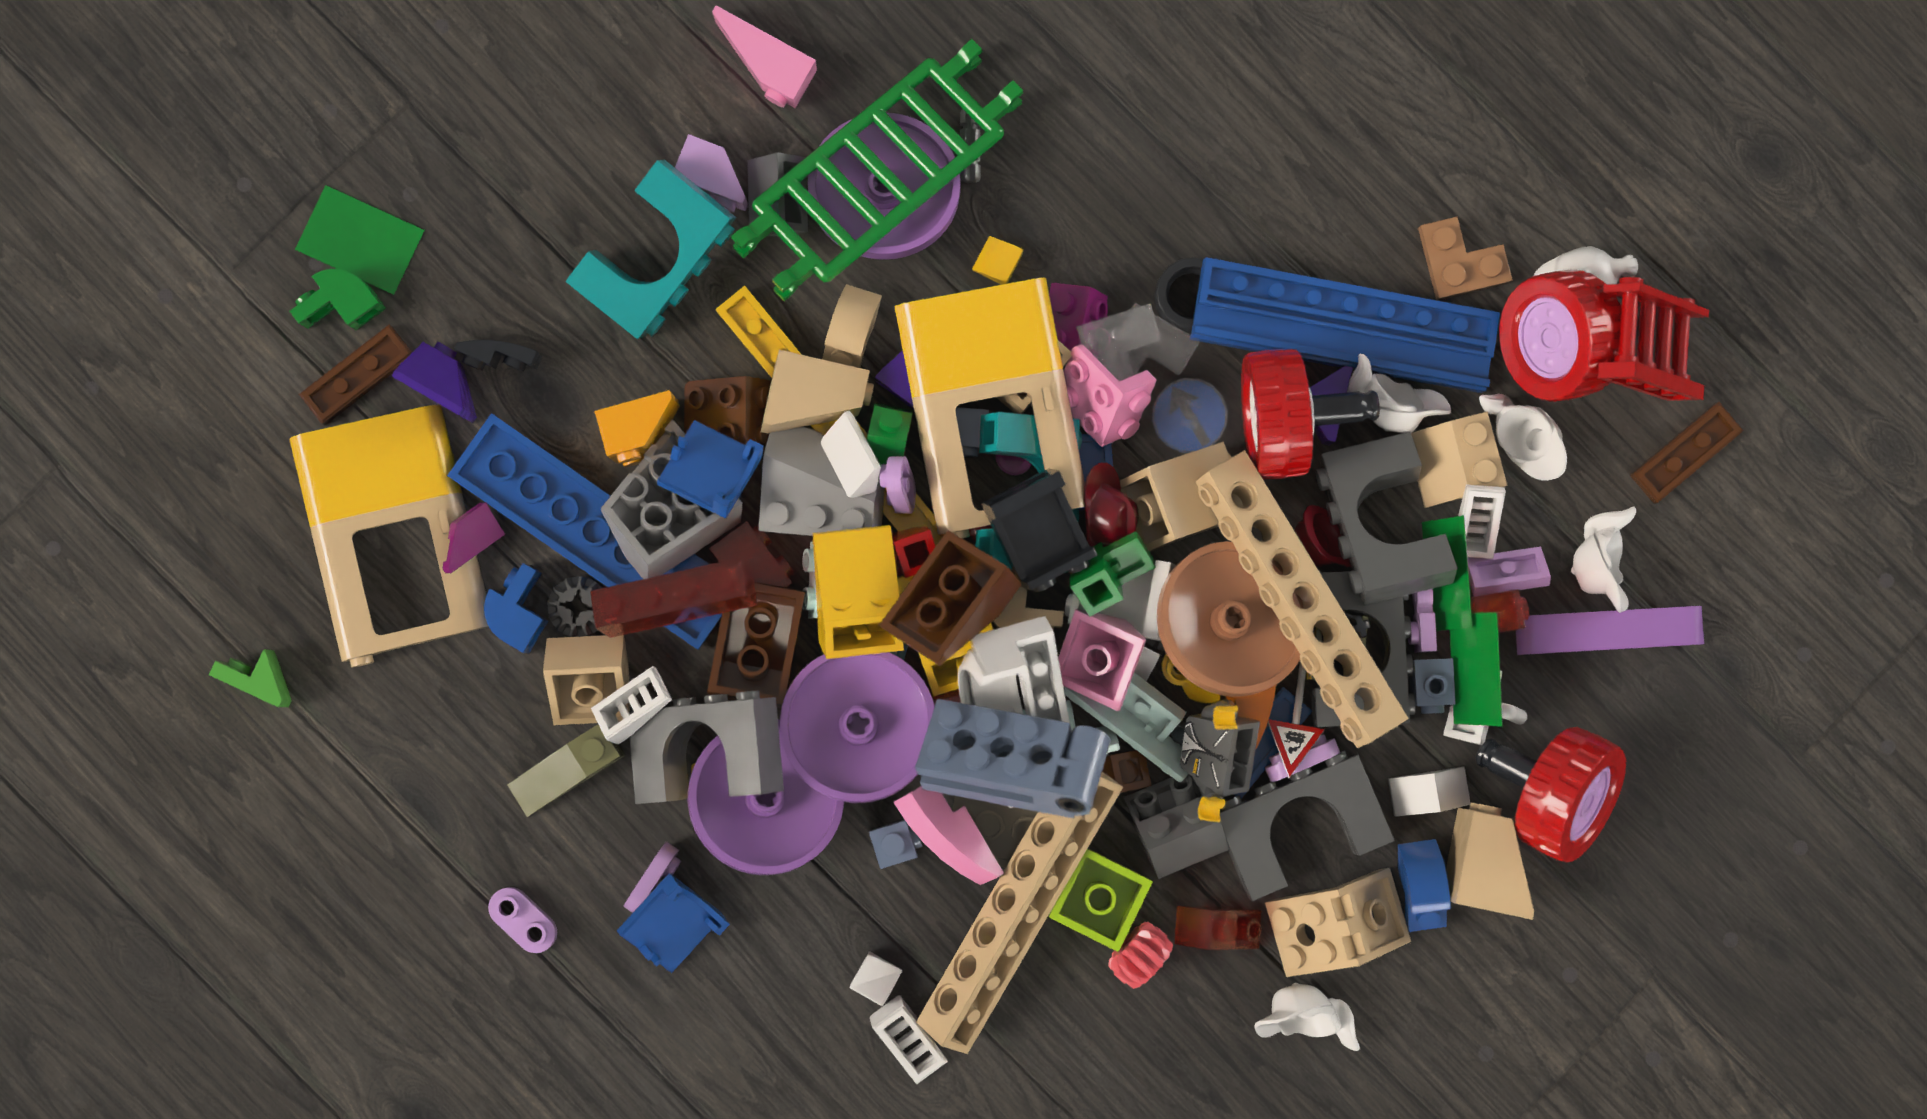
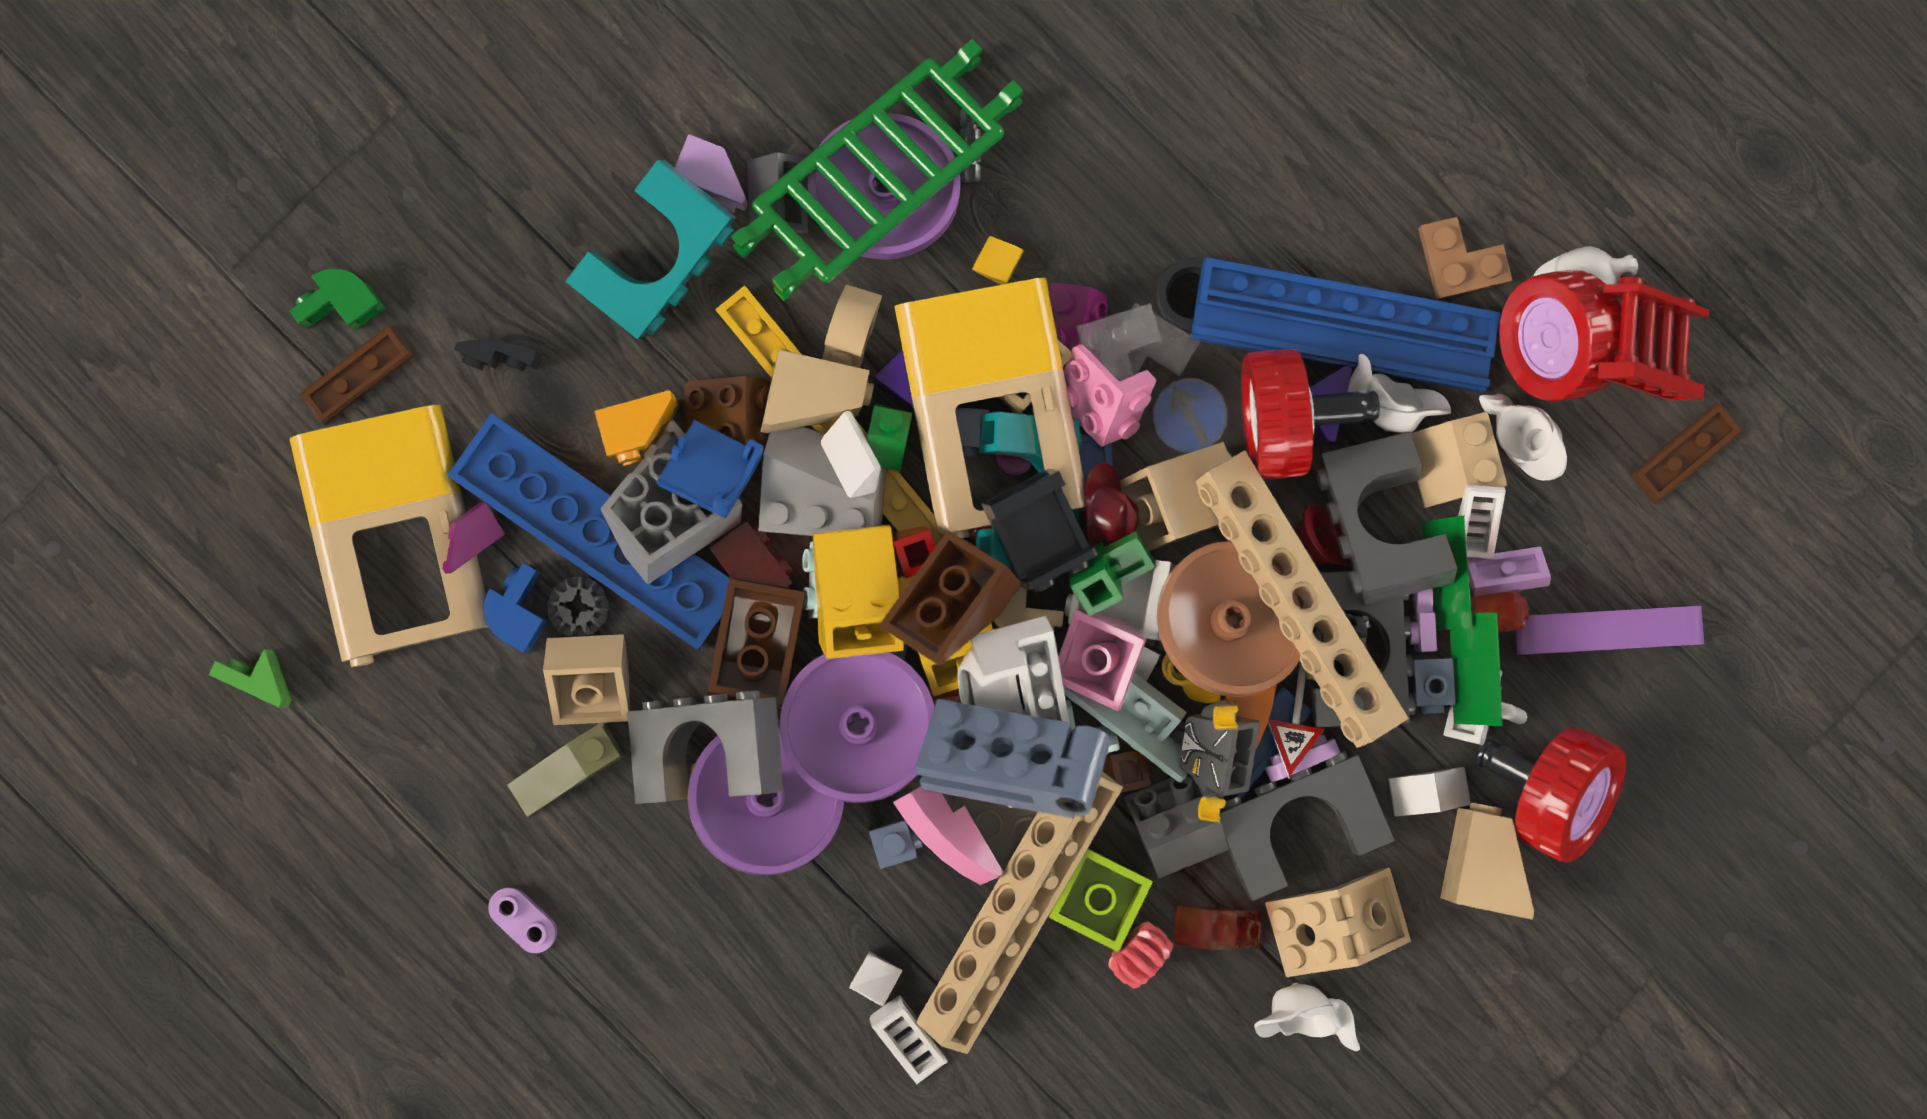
green sticker [295,185,424,295] -> none
dark purple slope [392,341,477,423] -> none
clear red brick [590,558,758,638] -> none
white slope [591,666,672,745] -> none
blue piece [617,873,730,973] -> none
lavender plate [624,842,681,913] -> none
bright pink slope [712,6,817,108] -> none
lavender plate [880,456,916,514] -> none
blue brick [1398,839,1451,932] -> none
white hair [1571,506,1636,613] -> none

